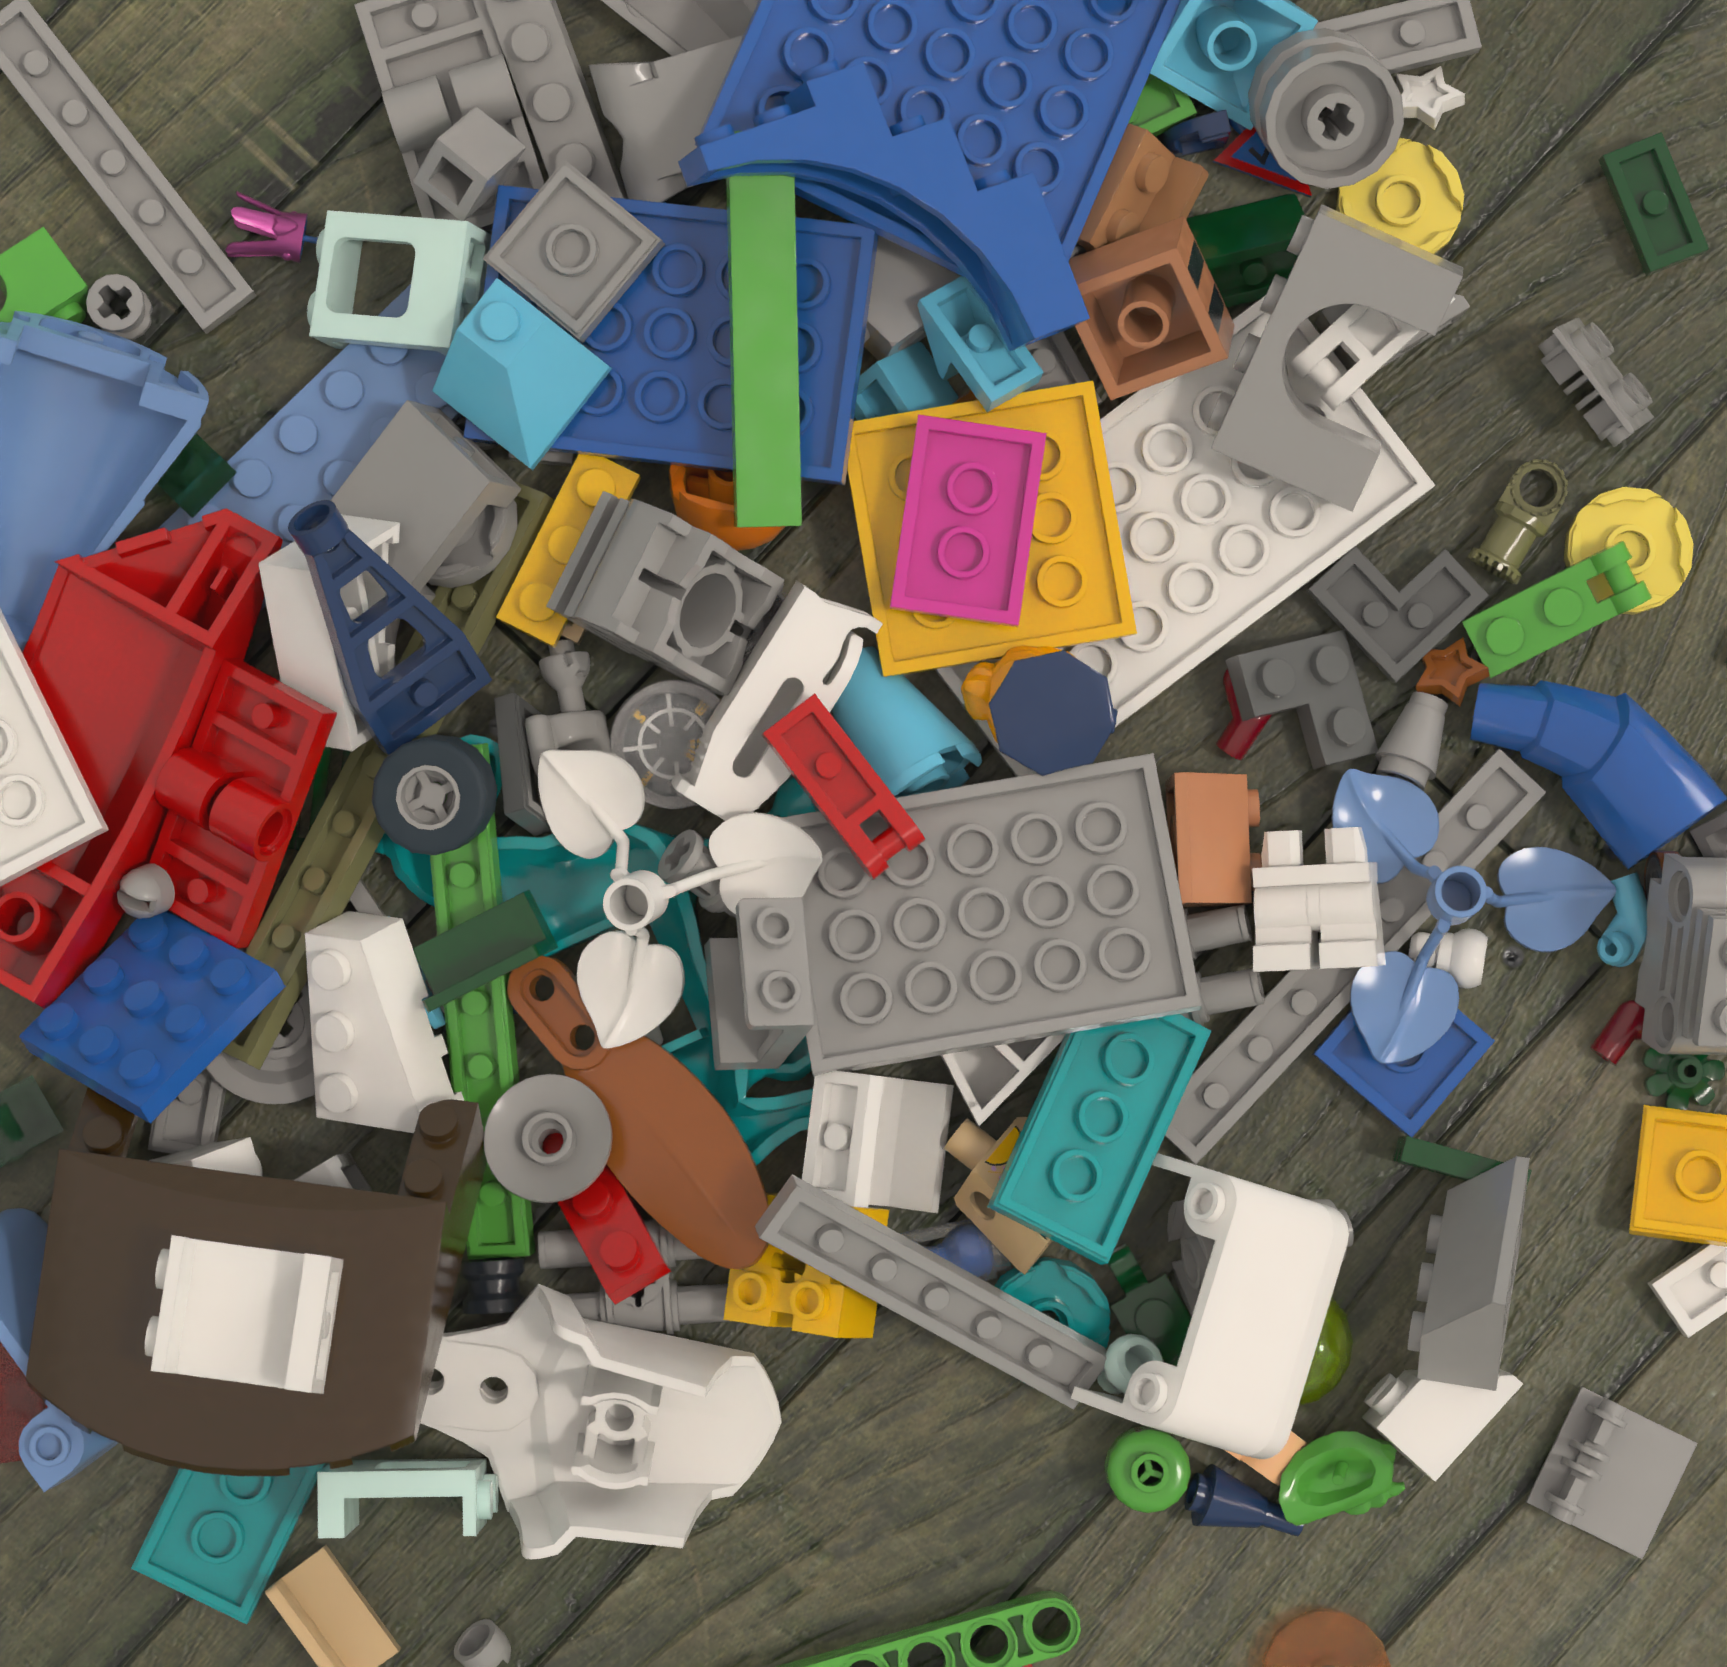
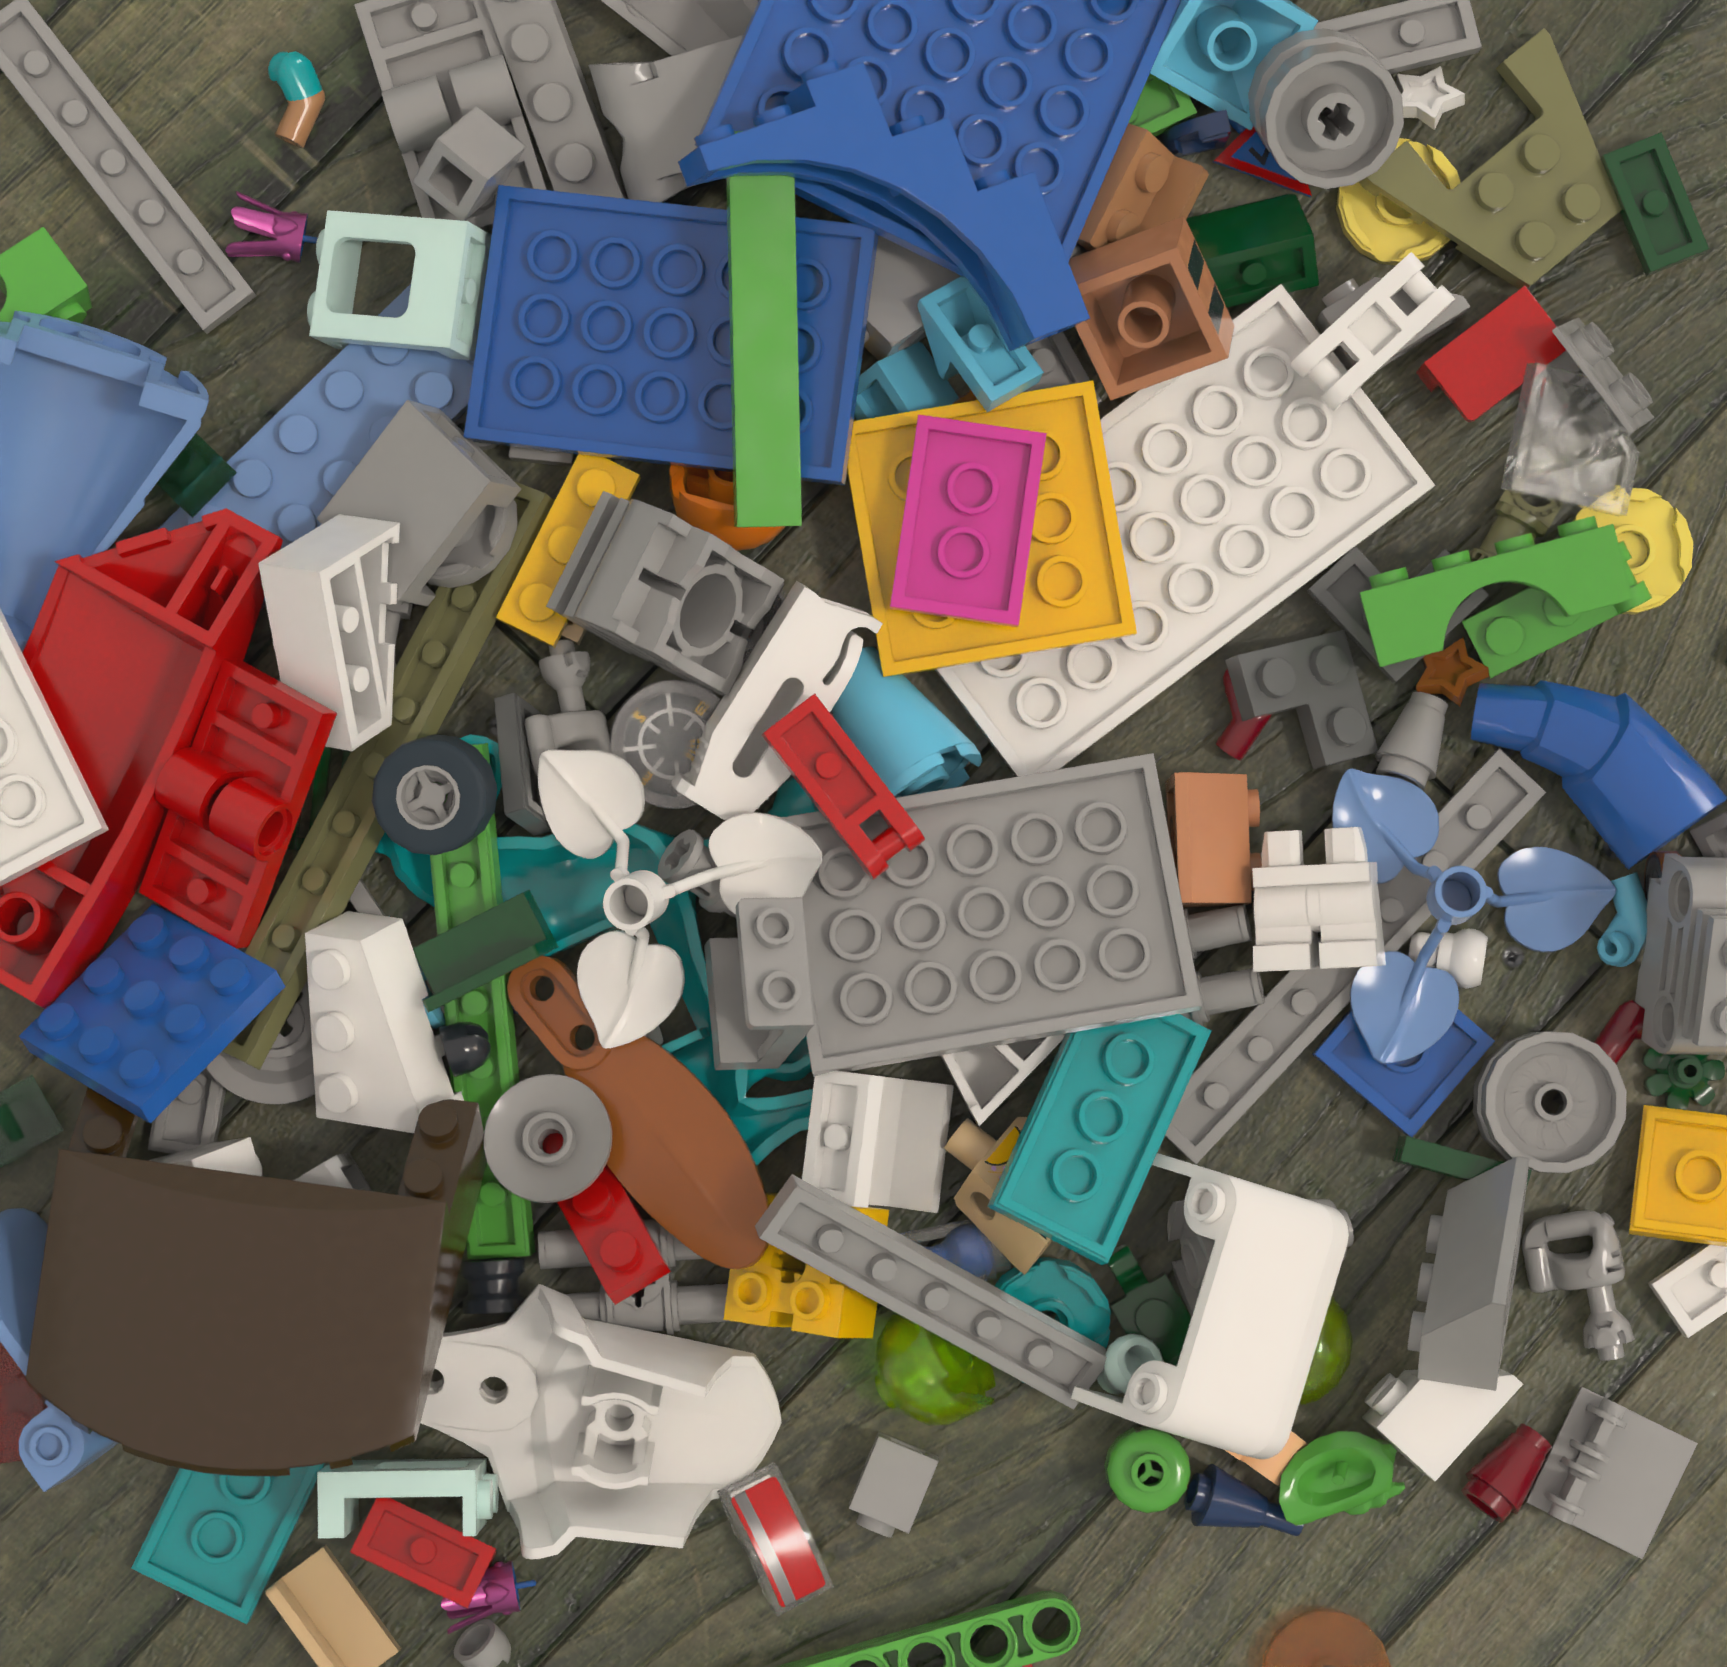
light grey bush [86,274,153,340] -> none
light grey hinge [117,863,175,919] -> none
white panel [145,1235,344,1394] -> none
dark blue plate [288,500,492,756] -> none
medium azure slope [432,278,612,470] -> none
light grey tile [483,159,665,343] -> none
dark blue piece [961,645,1118,776] -> none
light grey arch [1207,204,1463,512] -> none
none -> arm [268,51,325,148]
none -> red panel [350,1498,496,1610]
none -> black hinge [439,1022,491,1077]
none -> flat silver piece [441,1561,536,1634]
none -> slope [717,1462,834,1617]
none -> light grey brick [849,1431,939,1538]
none -> clear neon green cylinder [874,1313,996,1426]
none -> olive wing [1359,28,1622,290]
none -> bright green arch [1359,516,1633,667]
none -> red panel [1416,286,1566,422]
none -> dark red cone [1461,1424,1552,1523]
none -> light grey wheel [1473,1032,1627,1173]
none -> clear plate [1501,363,1640,516]
none -> light grey piece [1522,1210,1635,1361]

